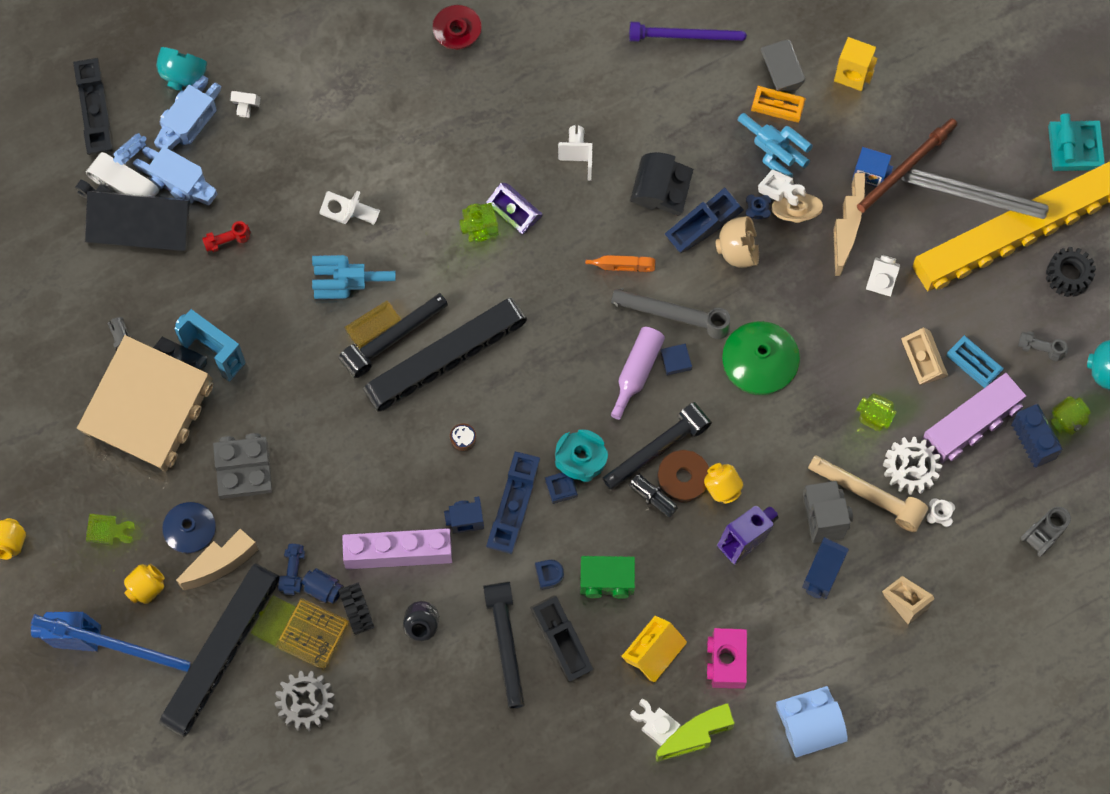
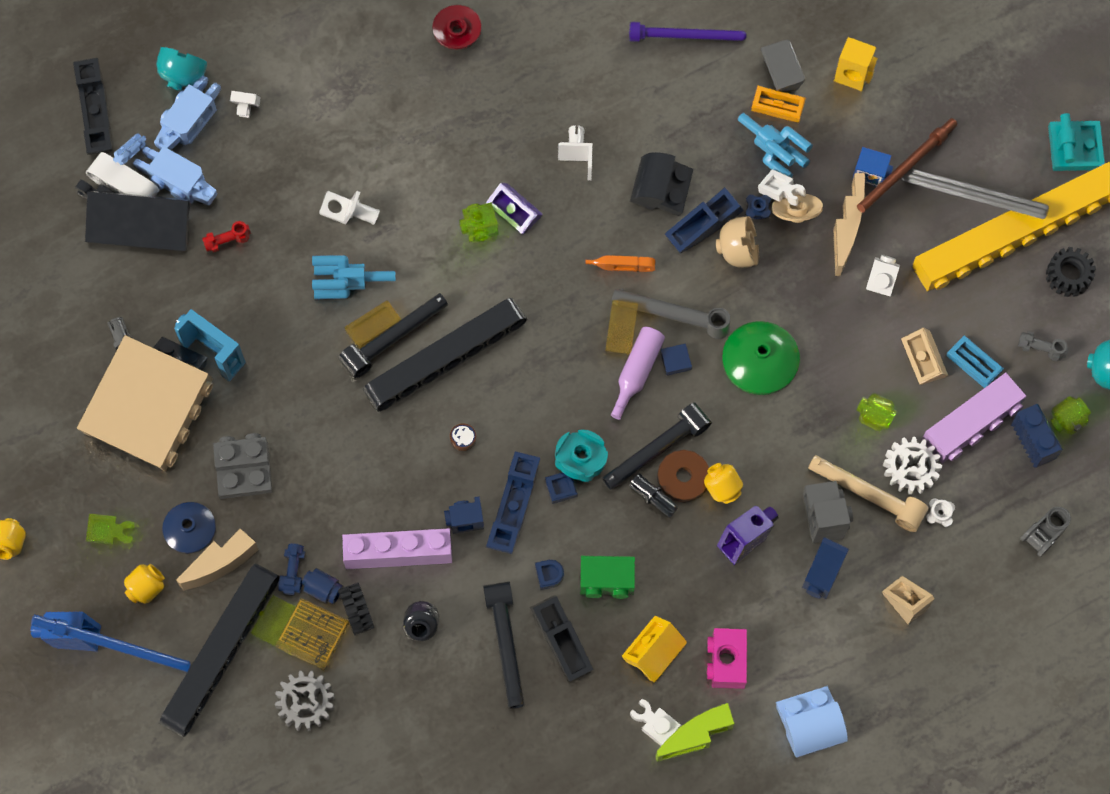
none -> clear yellow tile [605,300,638,355]

